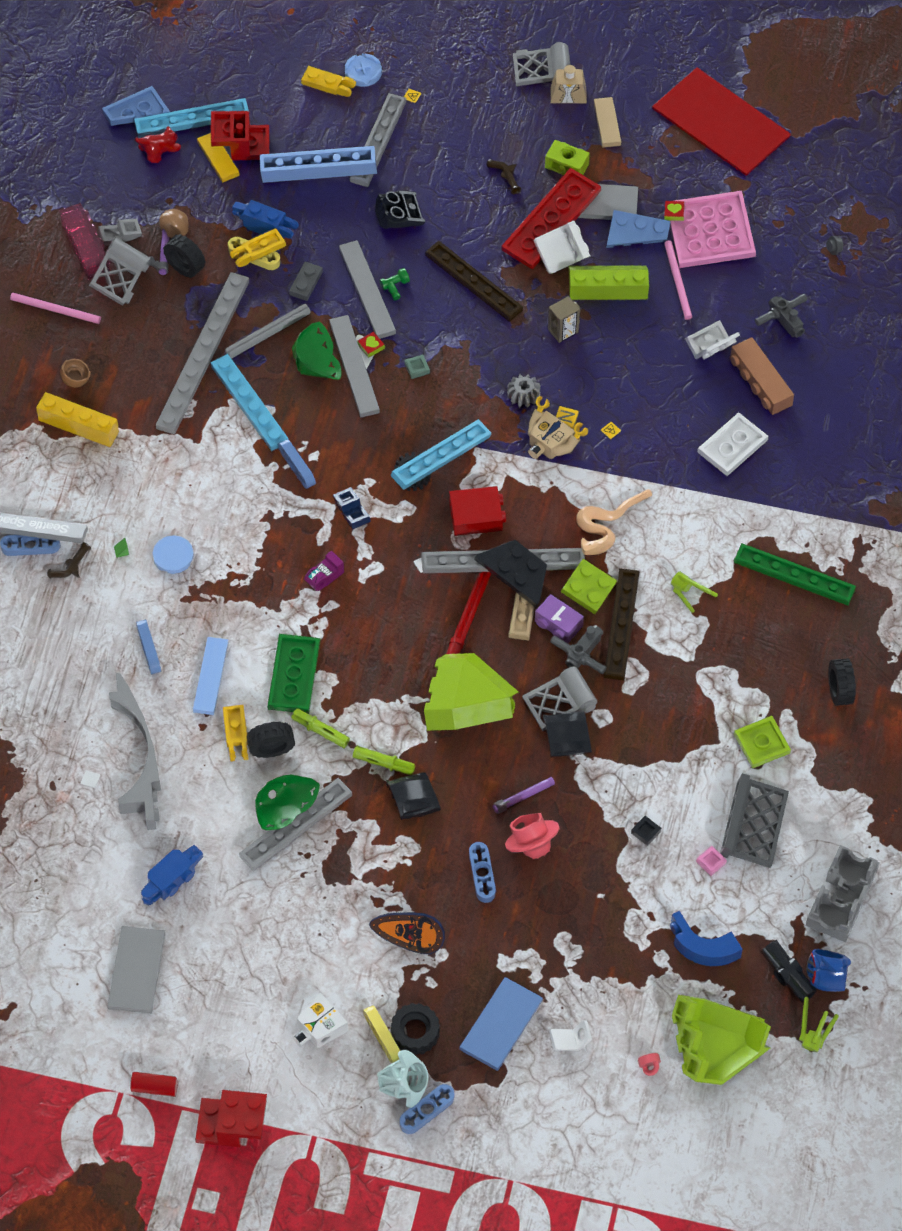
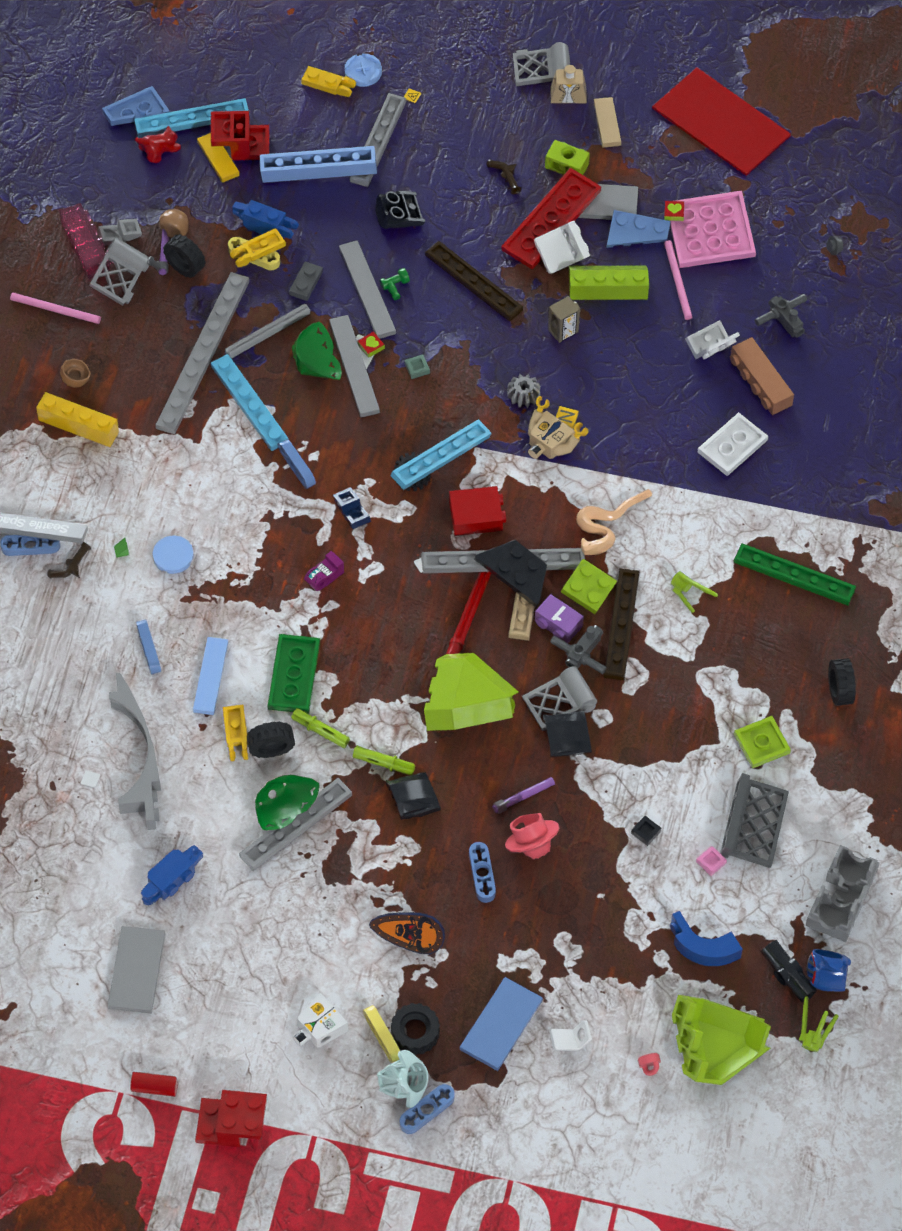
yellow sticker [601,422,621,439] -> none

